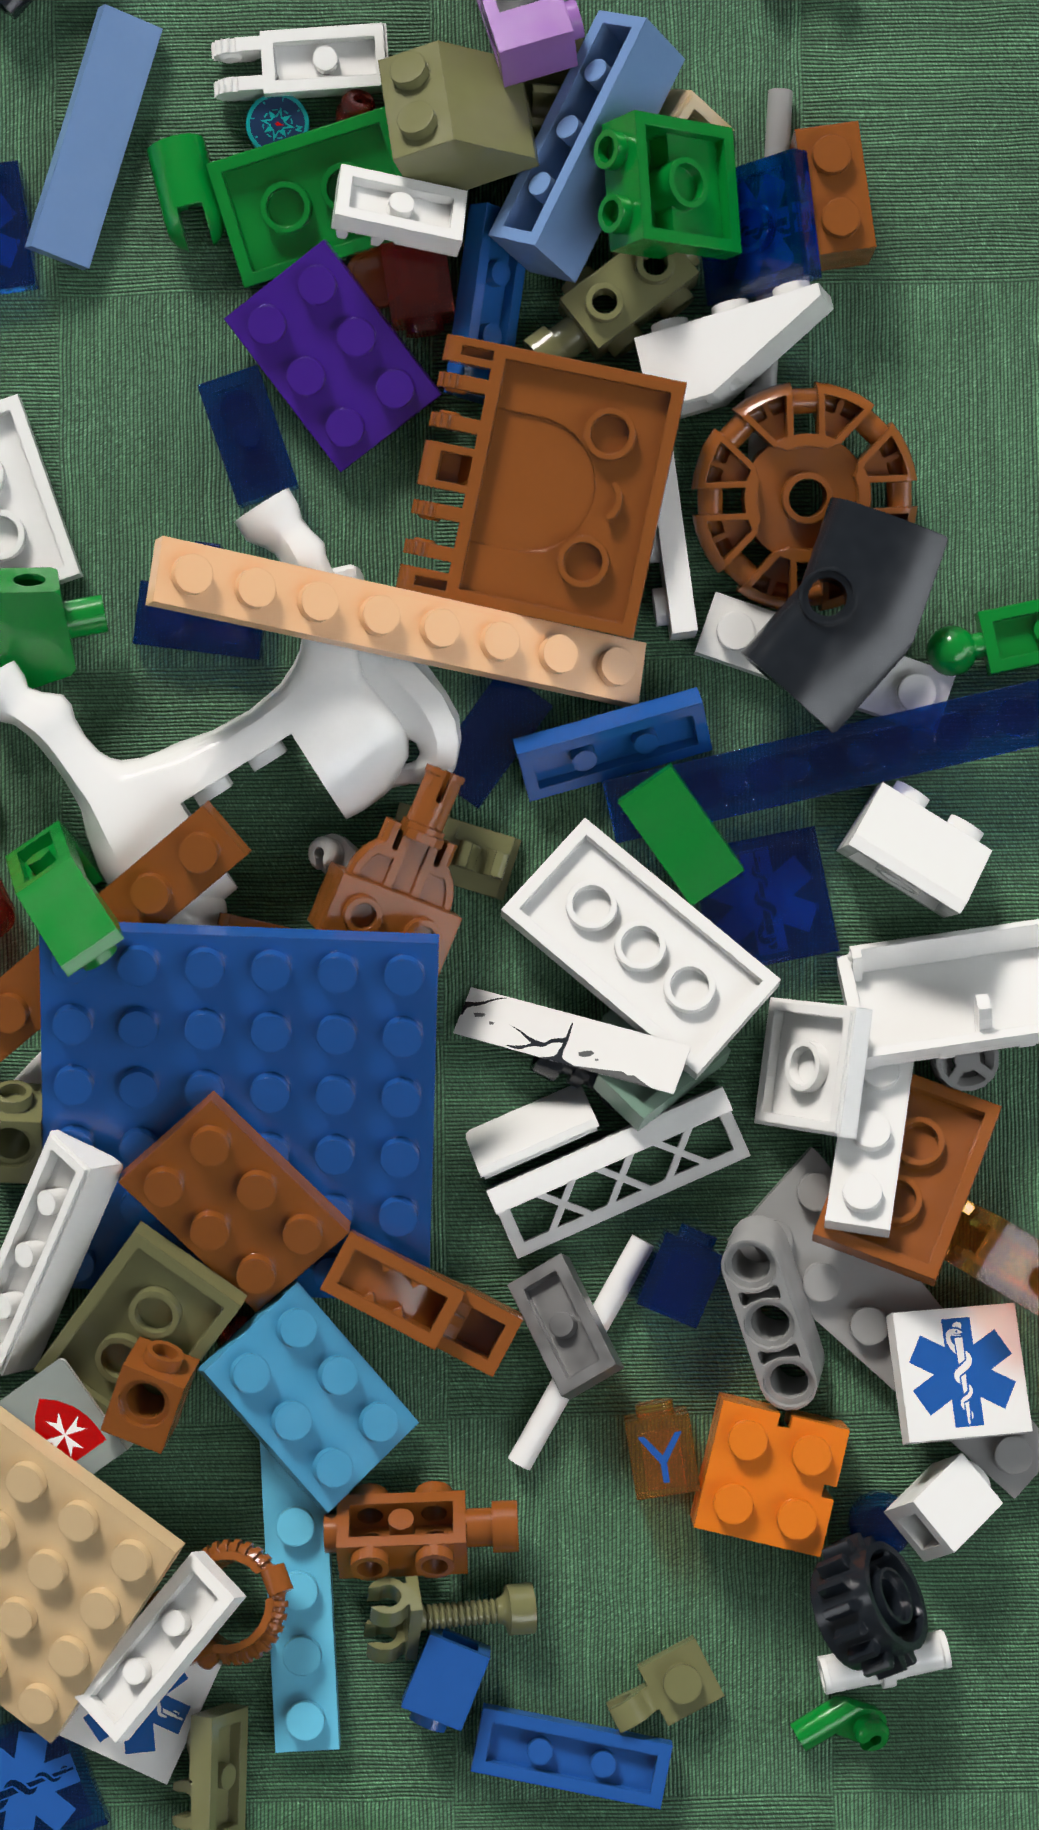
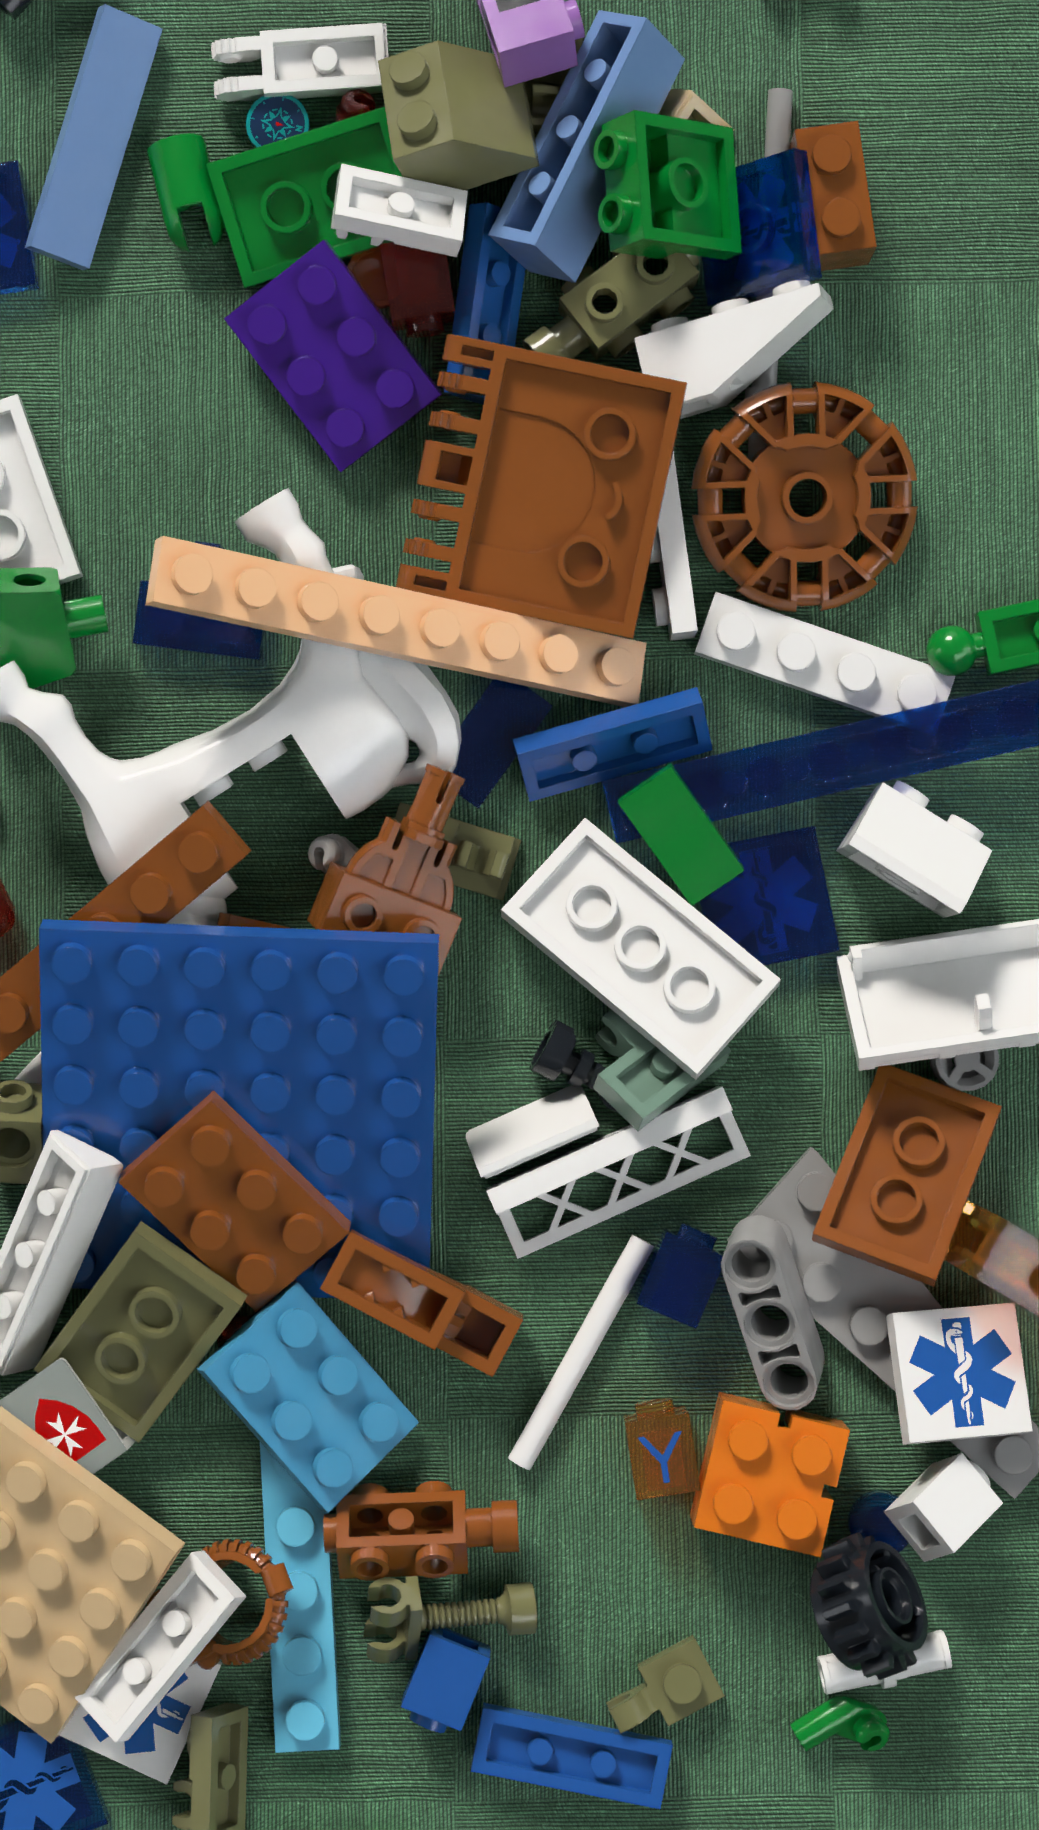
green slope [5,820,124,977] -> none
dark orange brick [100,1336,200,1454] -> none
clear blue plate [197,365,300,509] -> none
white sticker [453,987,692,1094] -> none
flat silver plate [507,1253,624,1400] -> none
black panel [741,497,948,733] -> none
white tile [754,997,873,1139] -> none
white plate [824,1062,914,1238] -> none

